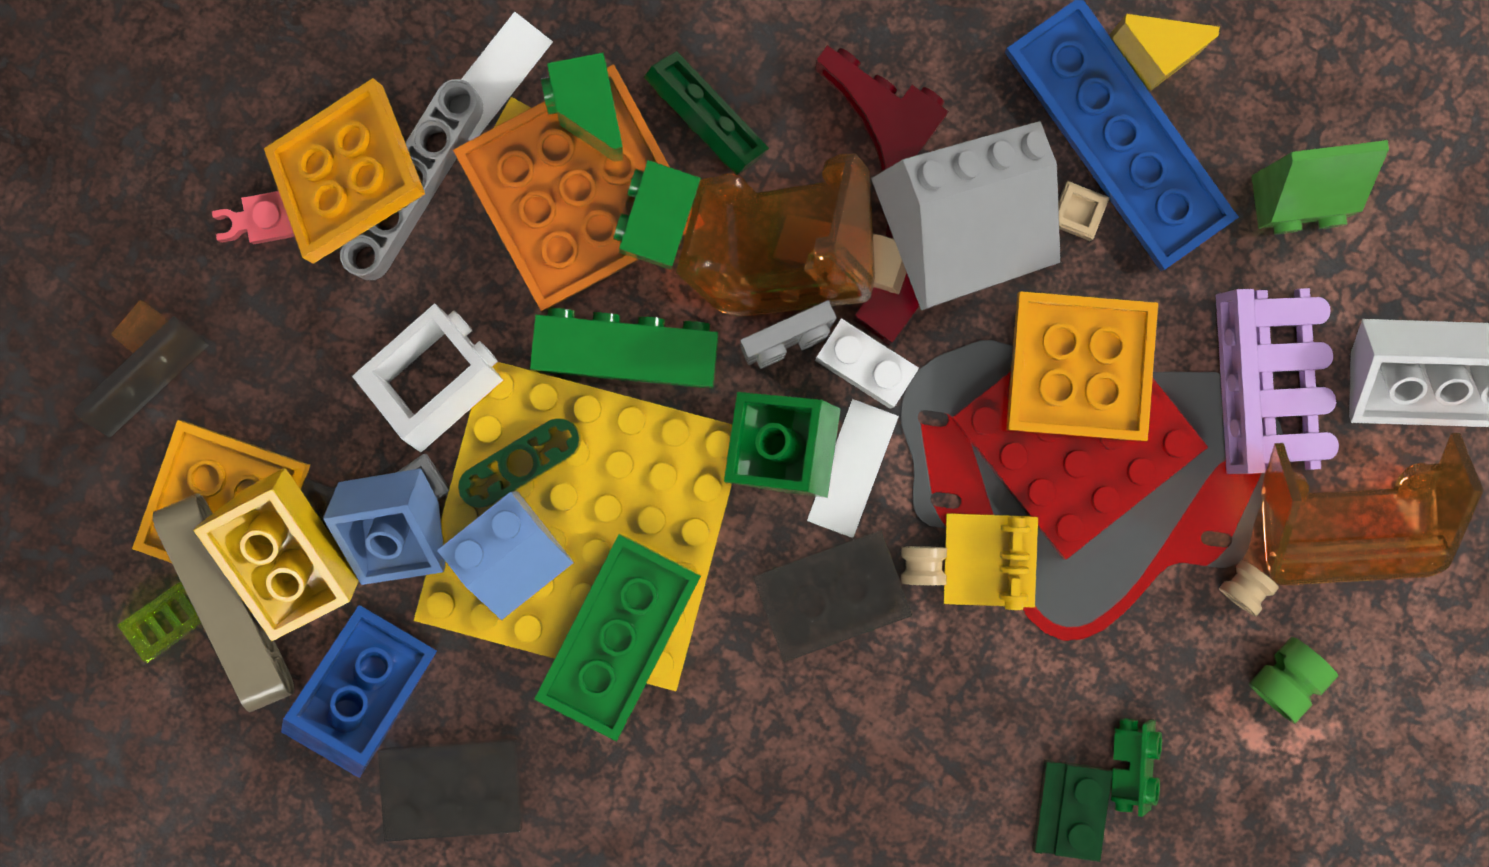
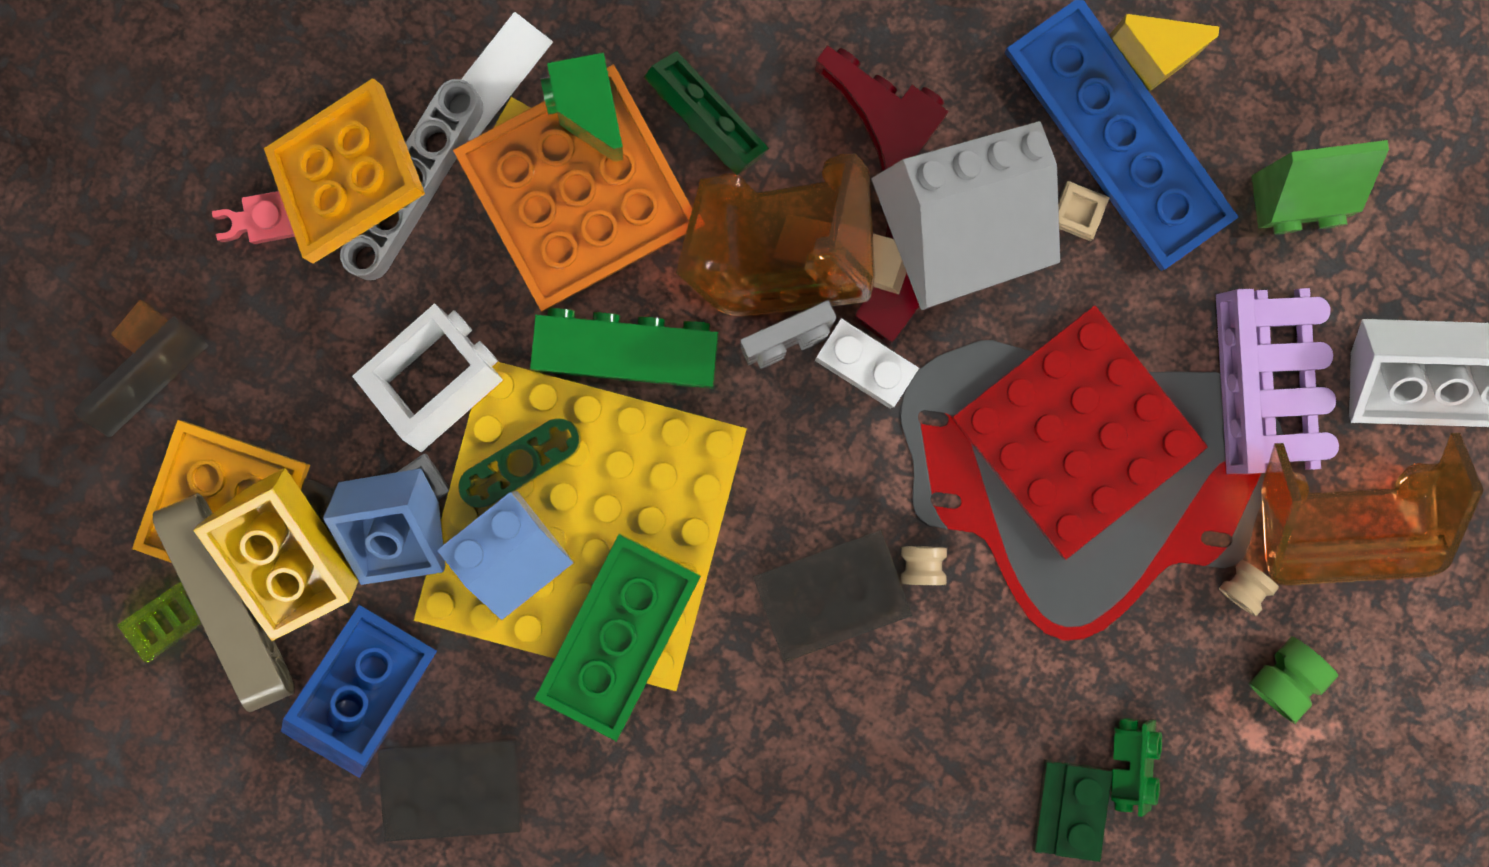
green brick [613,160,701,270] -> none
green slope [724,392,841,498] -> none
white sticker [807,399,899,538] -> none
yellow hinge [943,513,1038,610] -> none
light orange plate [1006,291,1158,441] -> none

